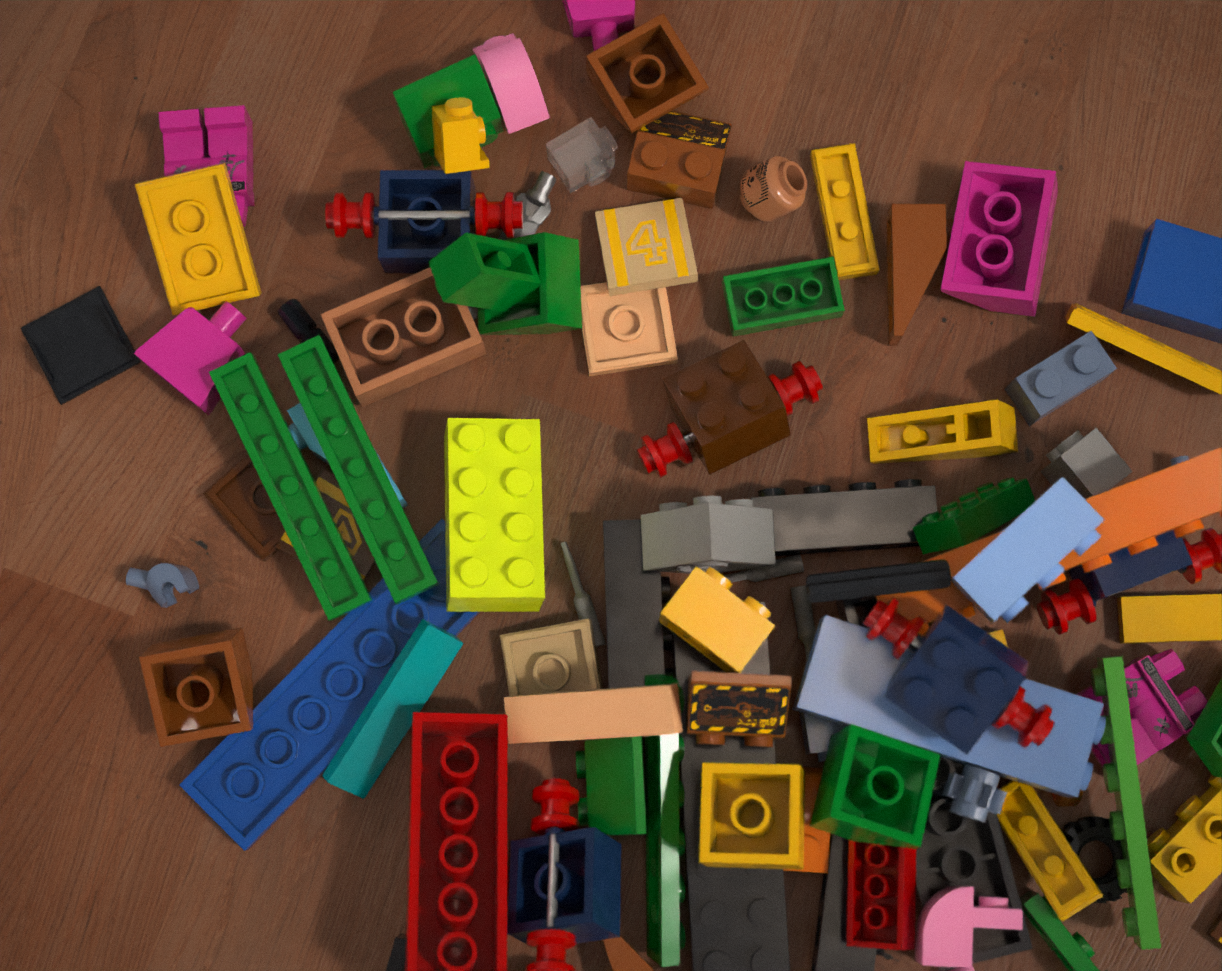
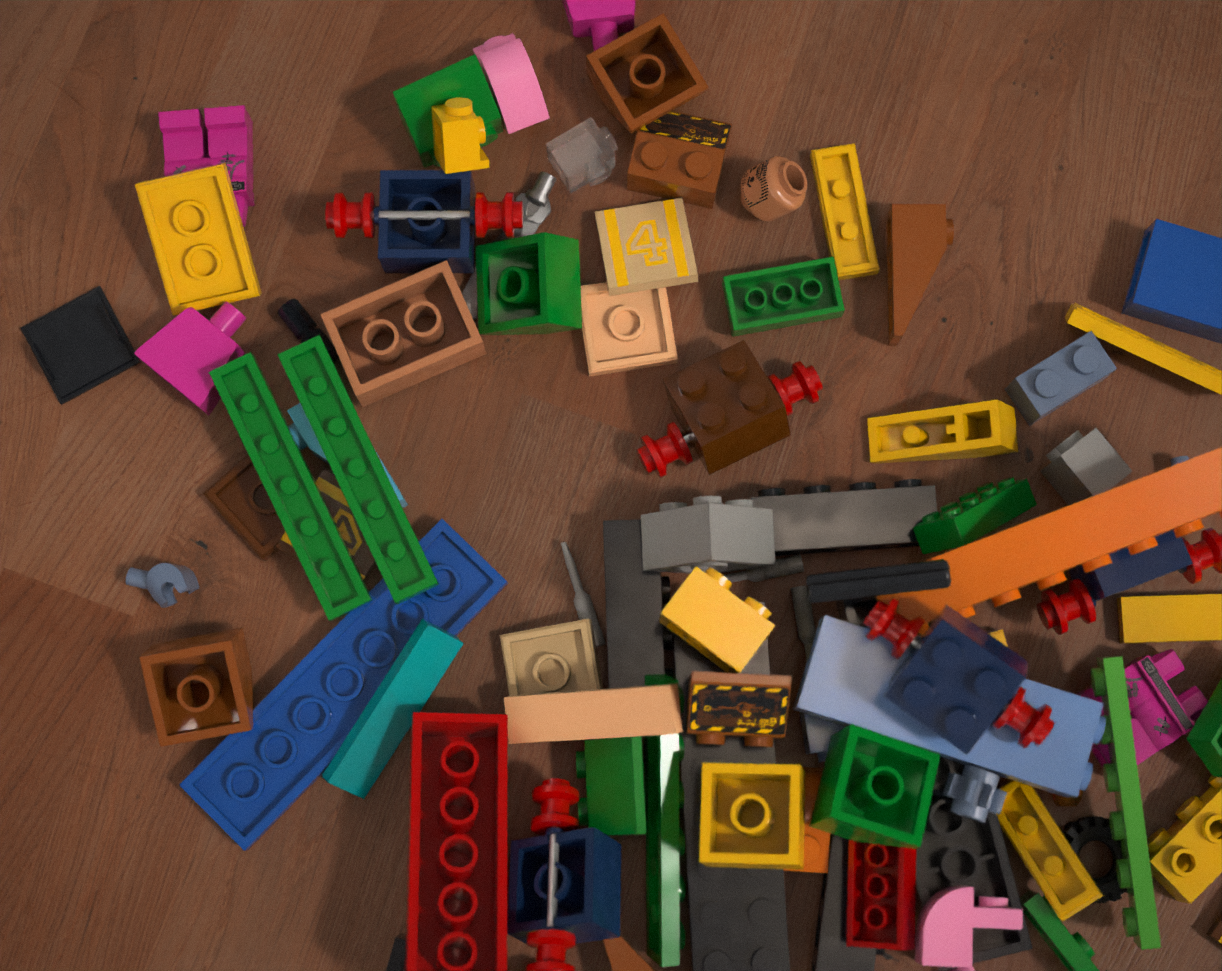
green brick [428,233,542,312] -> none
neon yellow brick [444,418,545,612] -> none
dark pink slope [941,161,1058,317] -> none
light blue brick [951,477,1104,624] -> none

